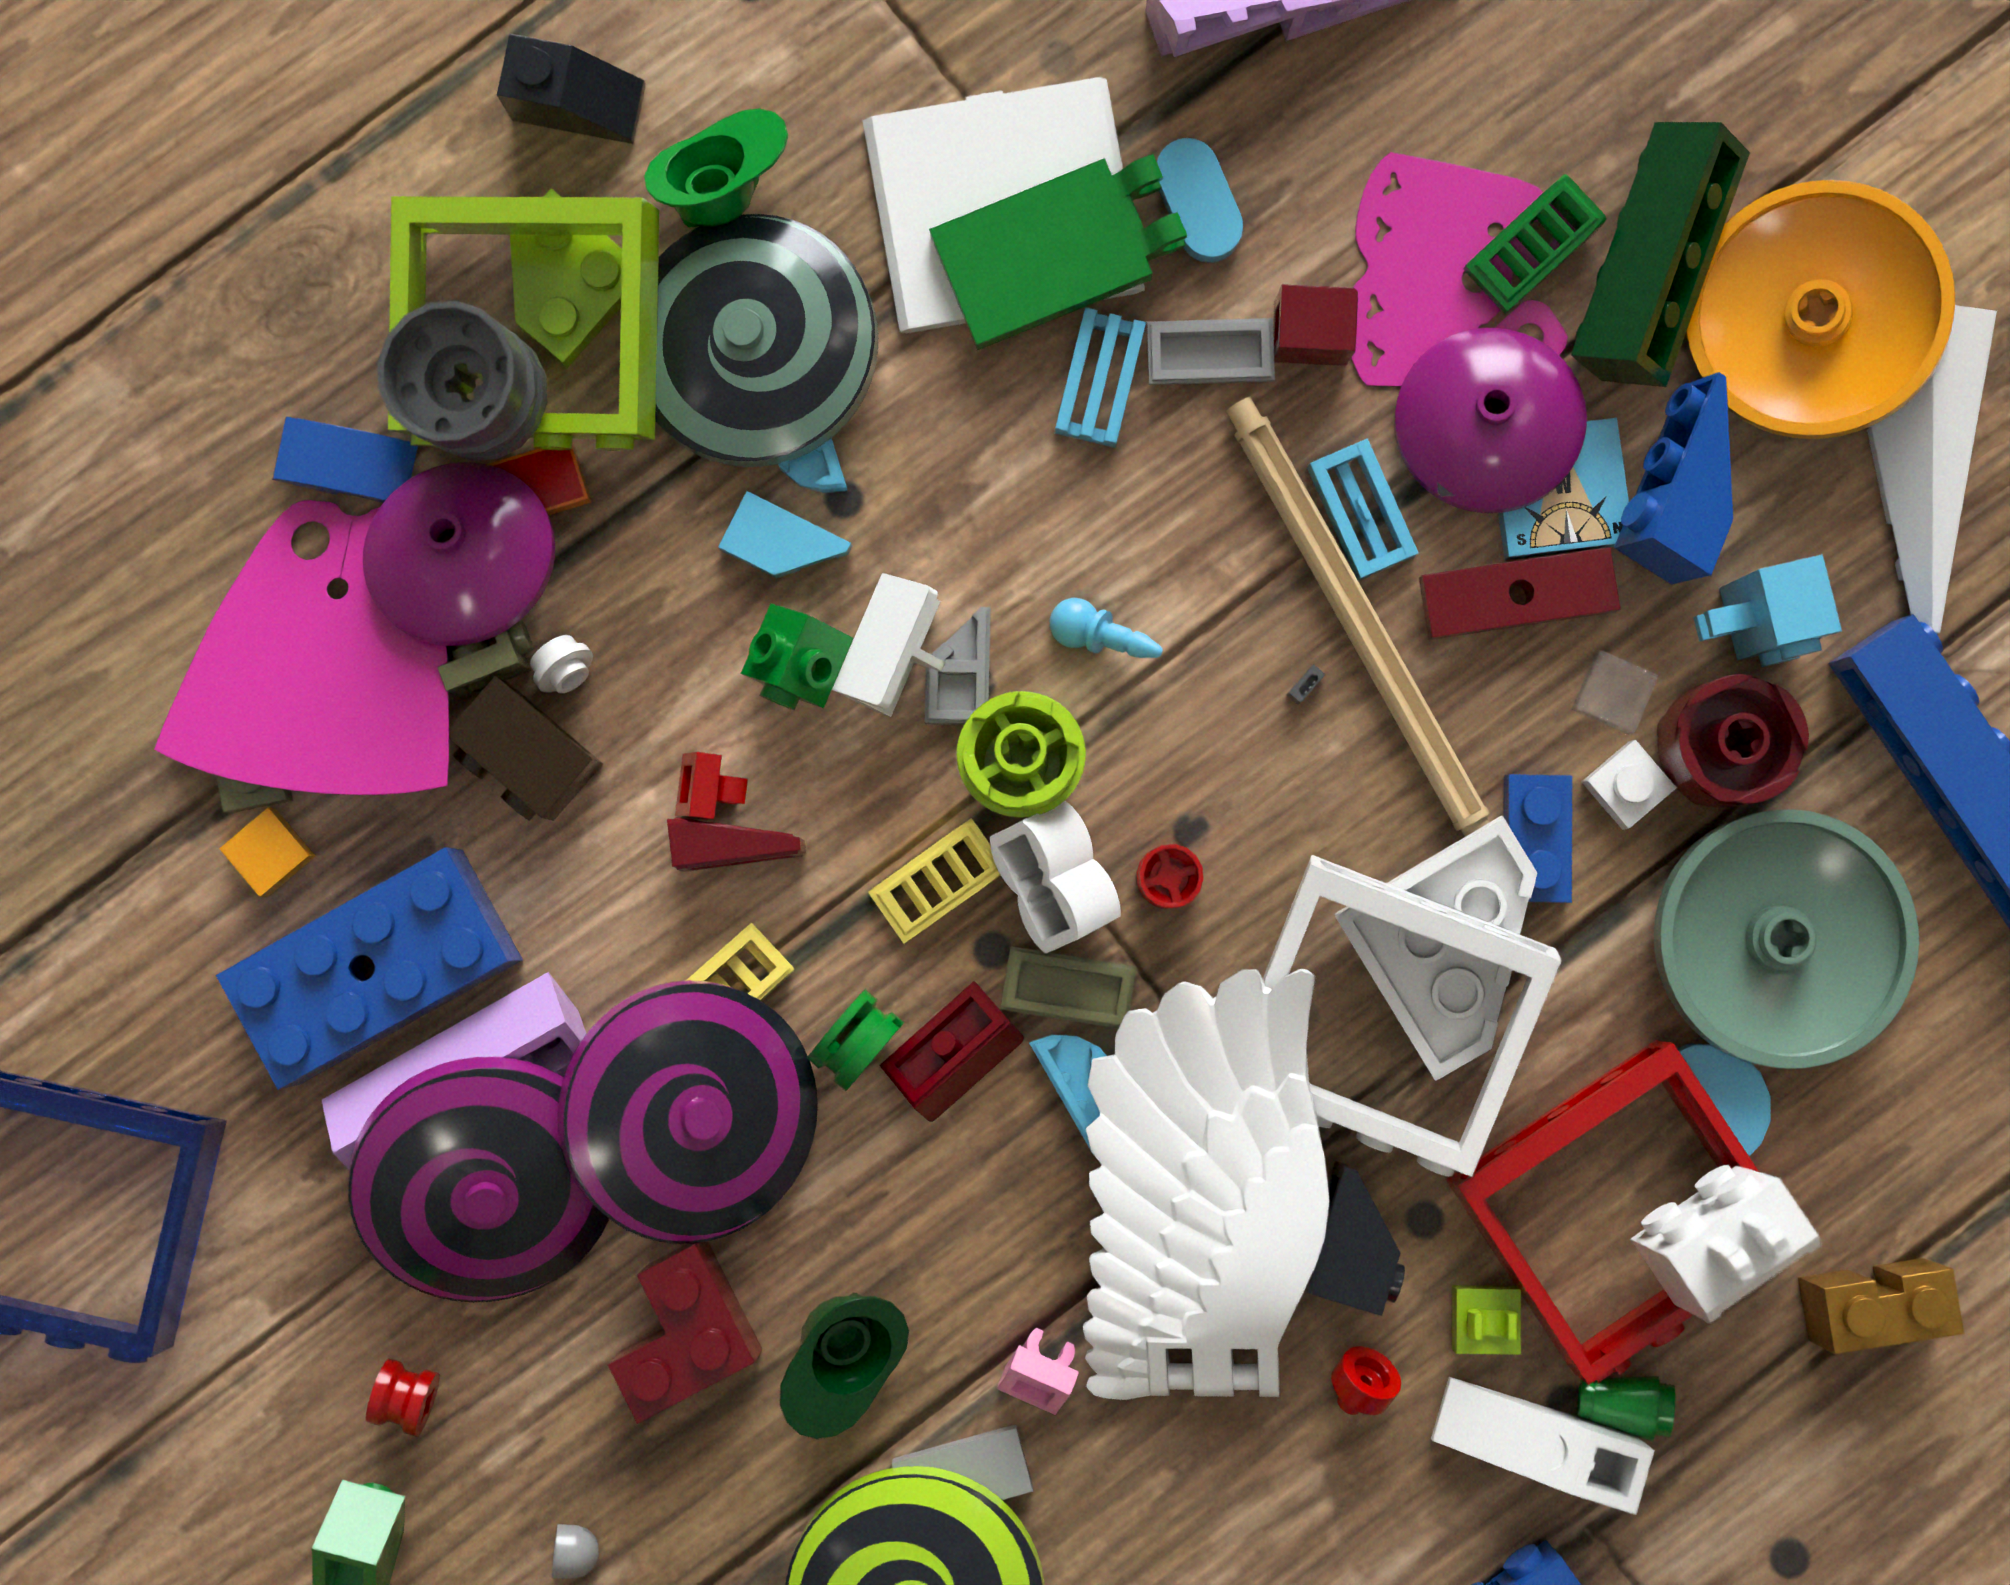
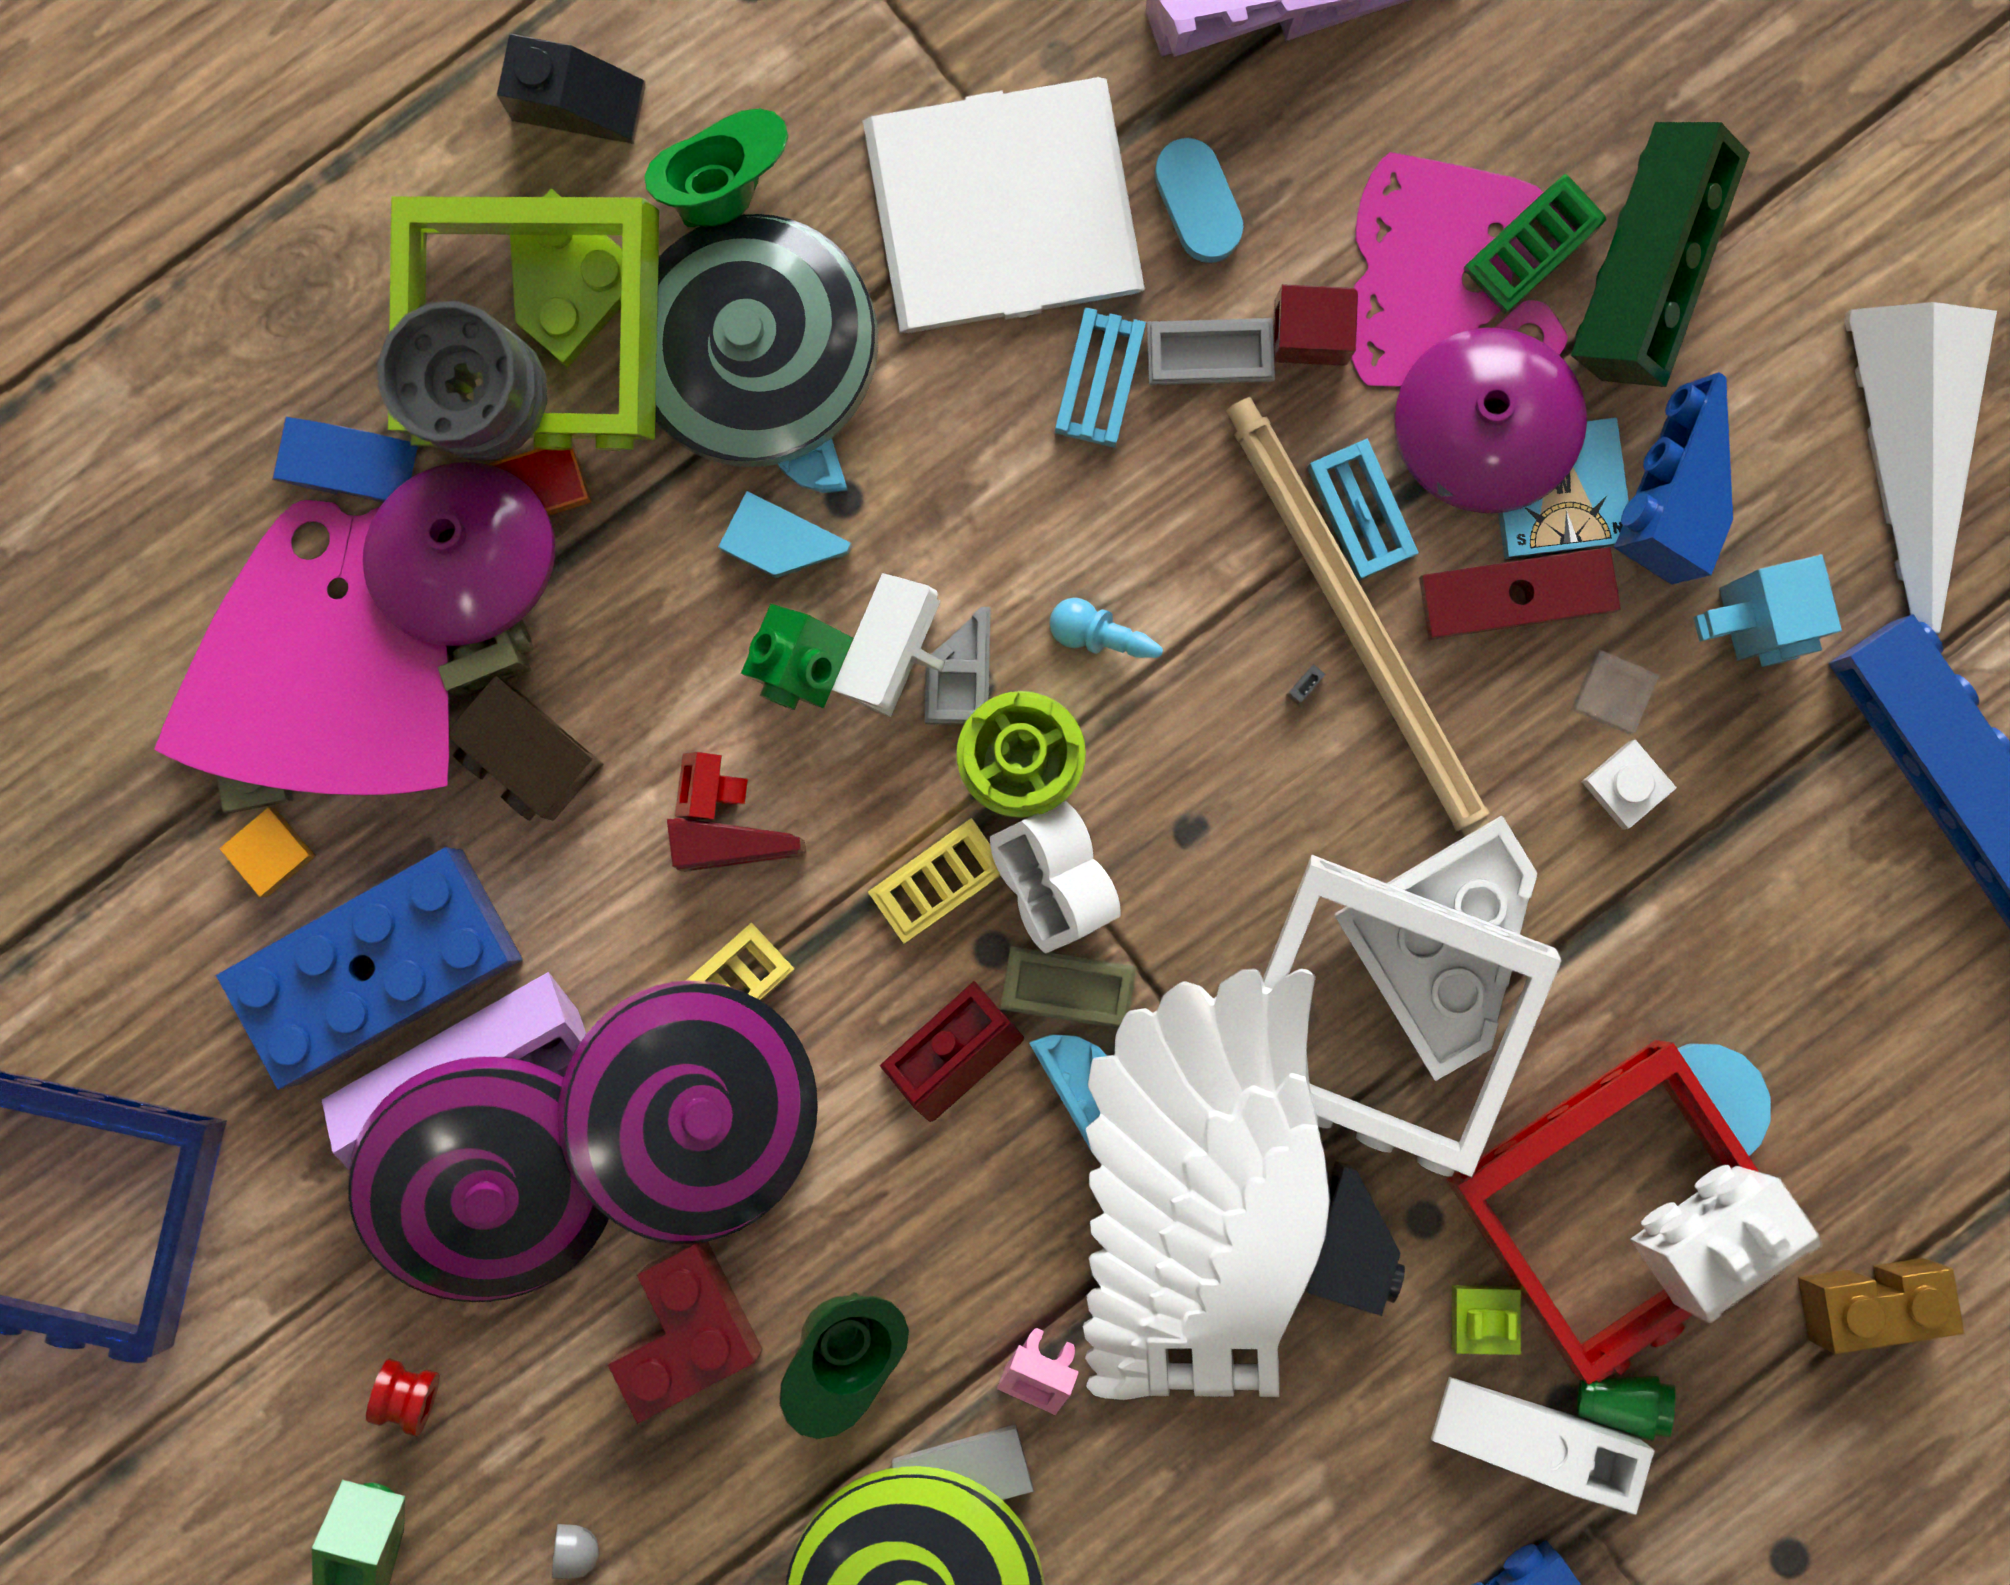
white plate [530,635,593,693] -> none
green wheel [807,989,904,1092] -> none
green tile [929,154,1187,351] -> none
red wheel [1136,844,1204,909] -> none
red tile [1331,1346,1401,1415] -> none
blue plate [1503,774,1572,903] -> none
sand green dish [1654,809,1919,1069] -> none
dark red brick [1657,674,1809,808] -> none
light orange dish [1687,180,1955,439] -> none

